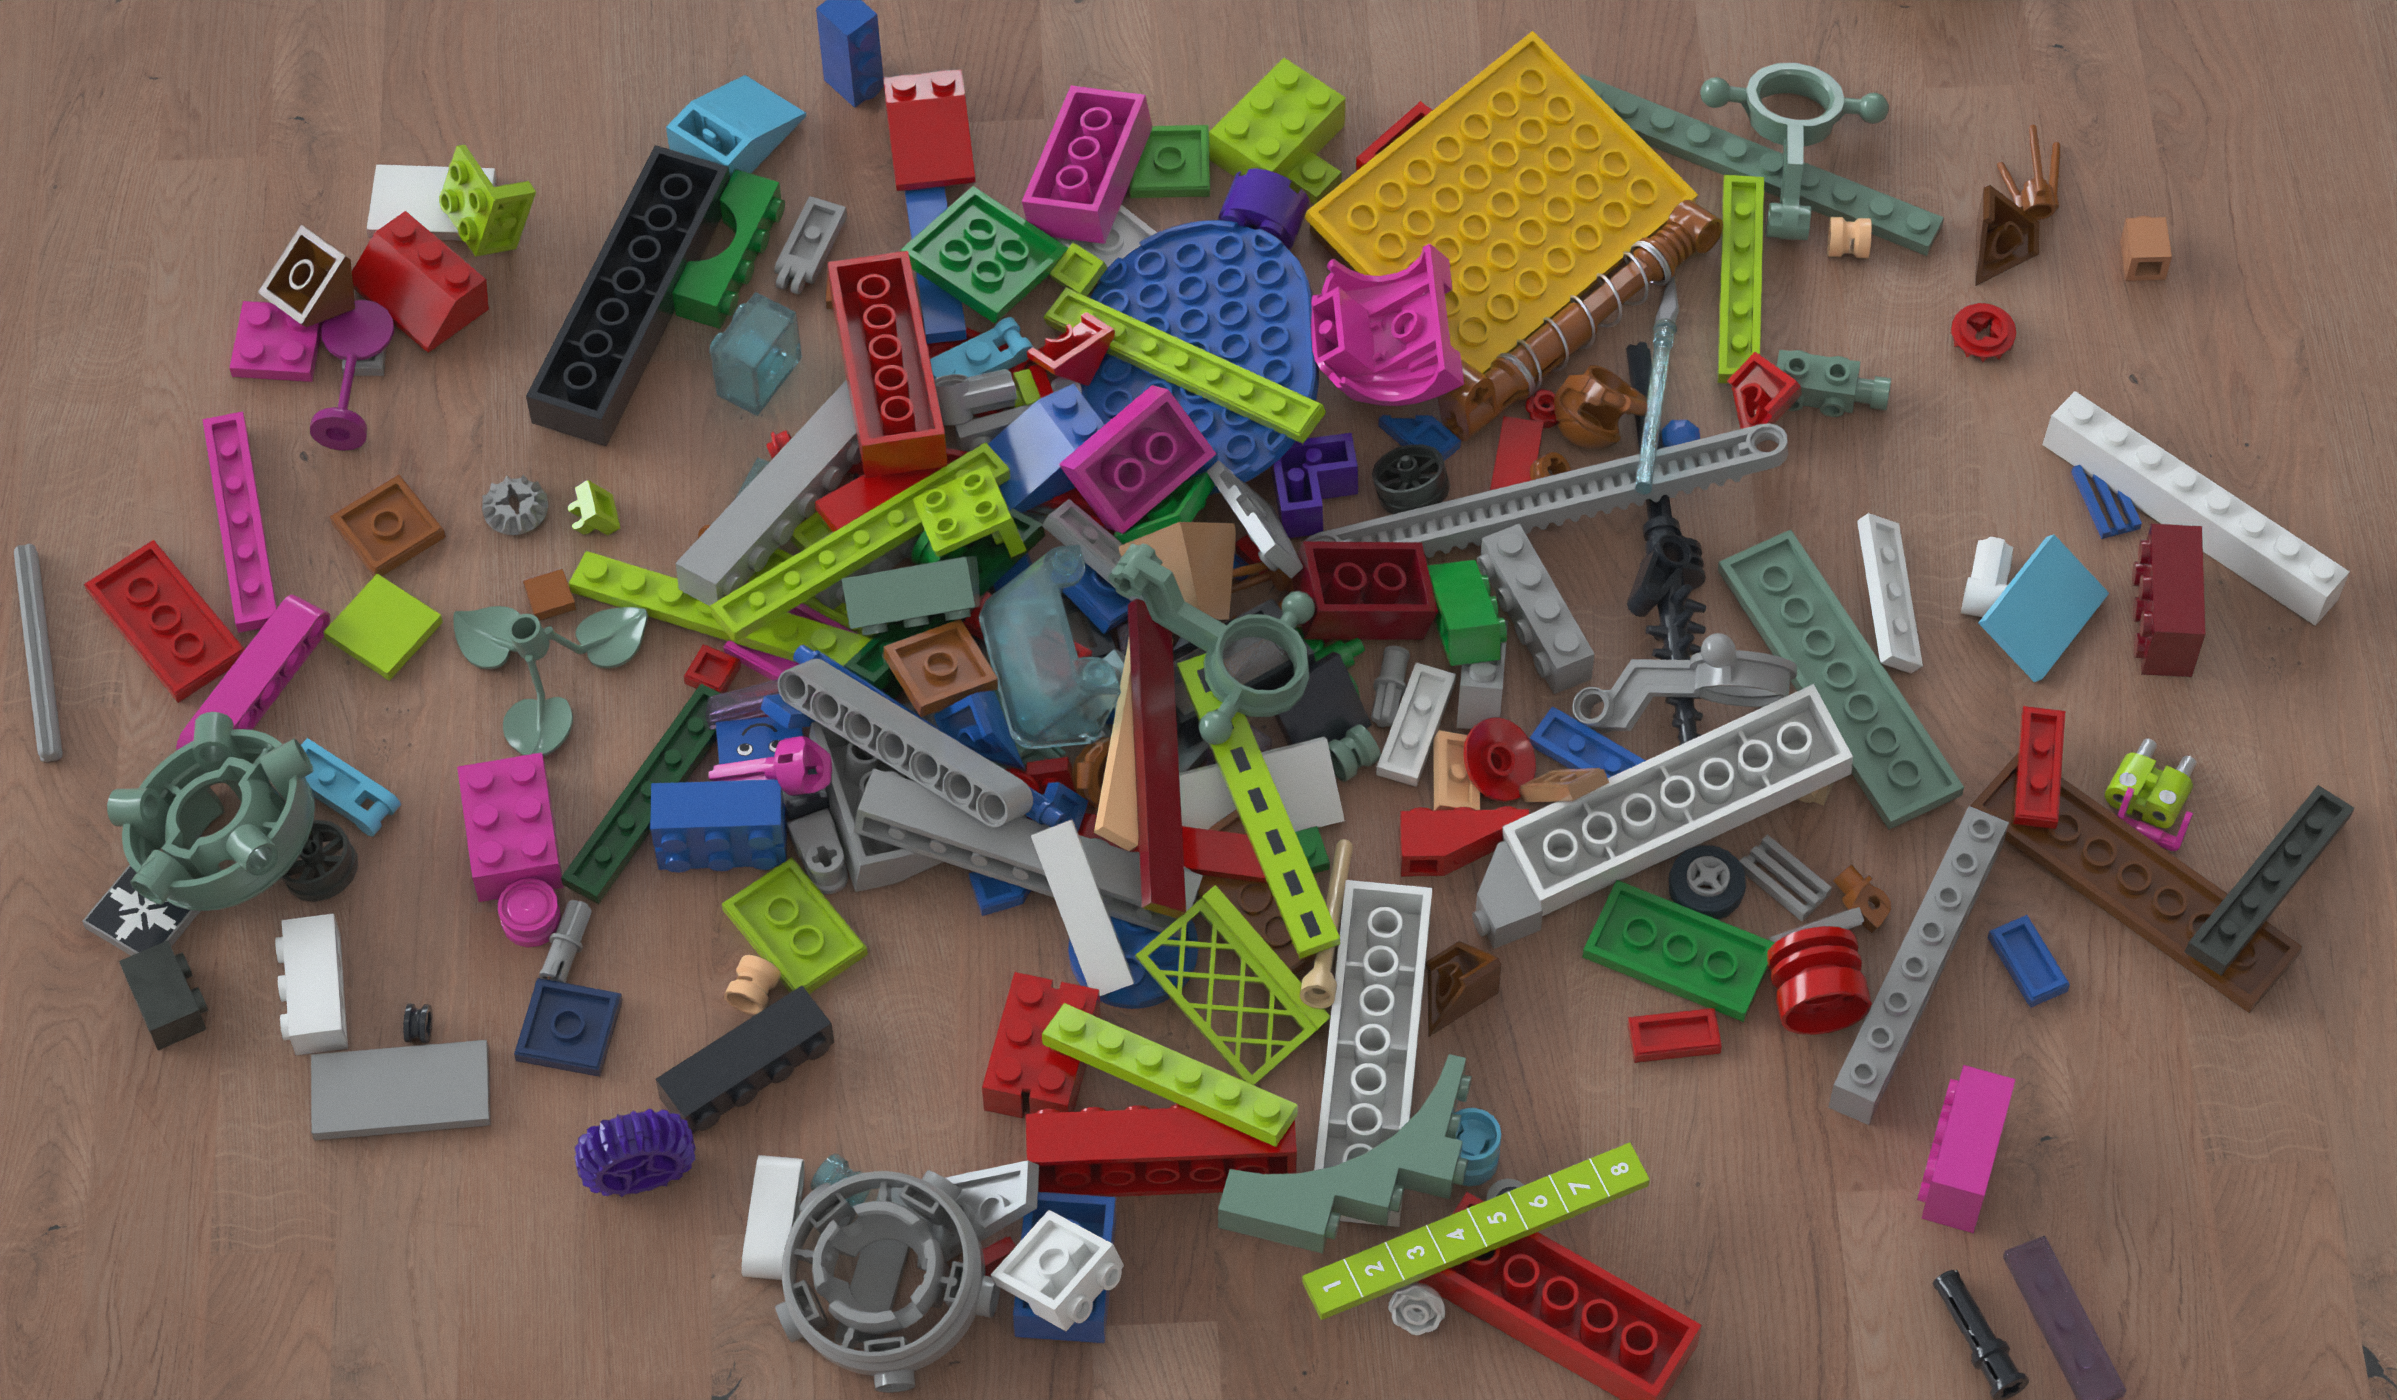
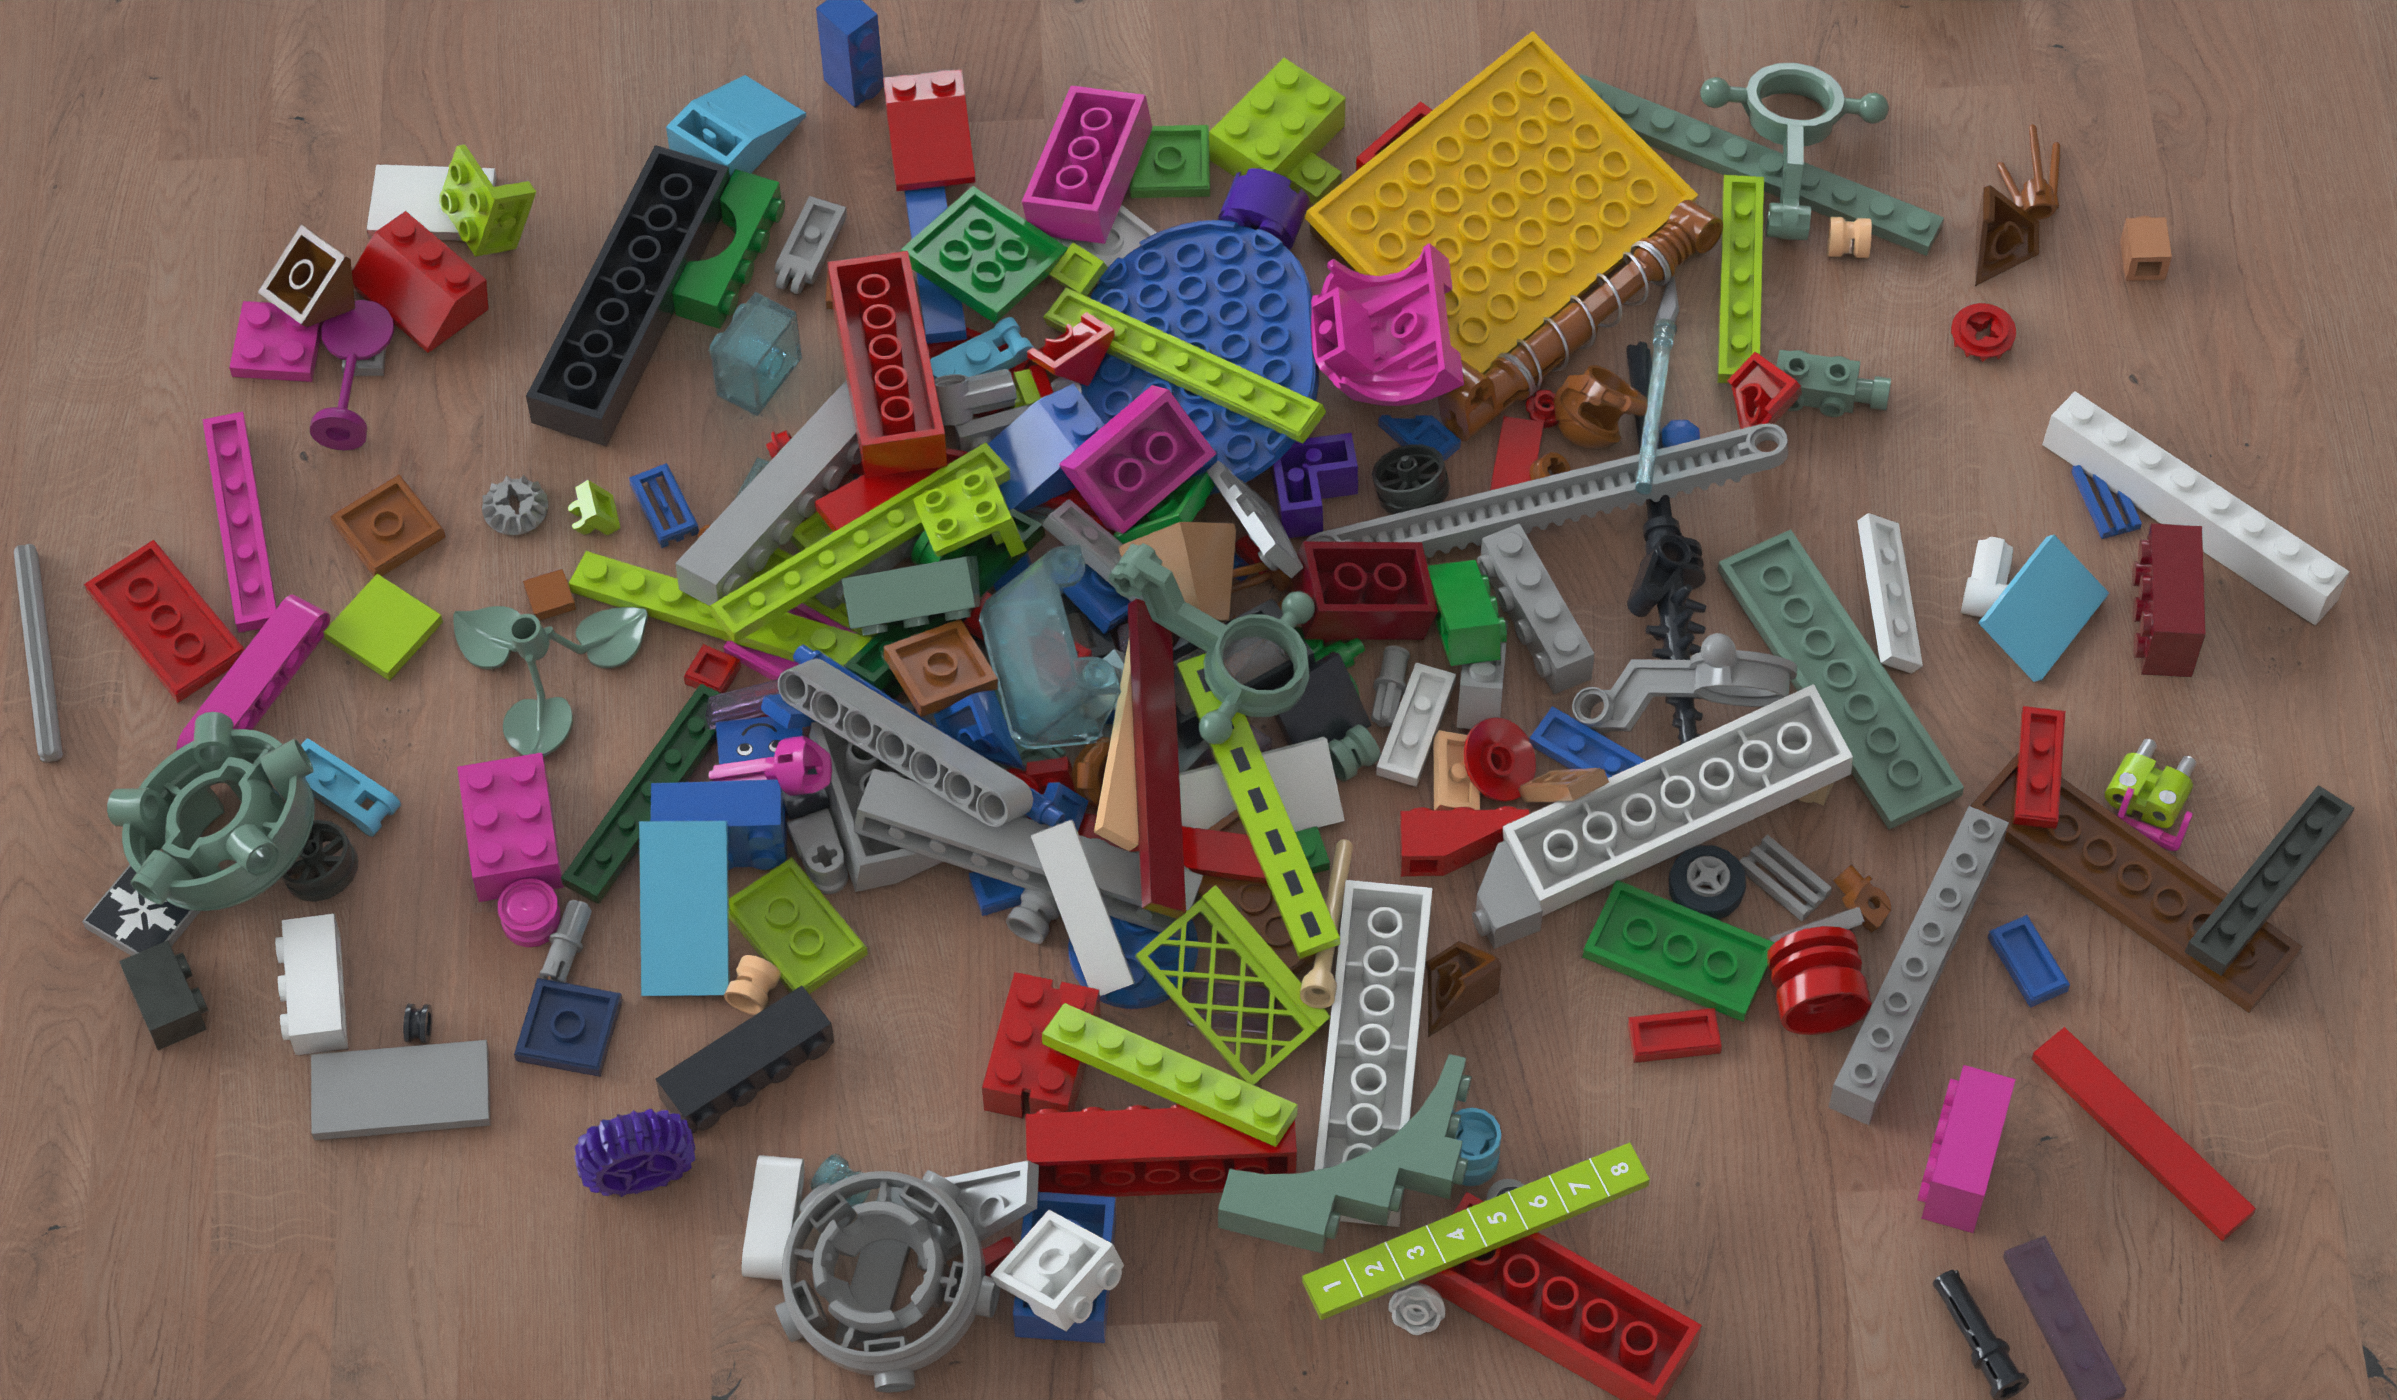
none -> blue tile [629,463,699,549]
none -> medium azure tile [639,821,730,996]
none -> light grey wheel [1006,888,1060,944]
none -> tile [1187,981,1278,1034]
none -> red tile [2031,1027,2256,1242]

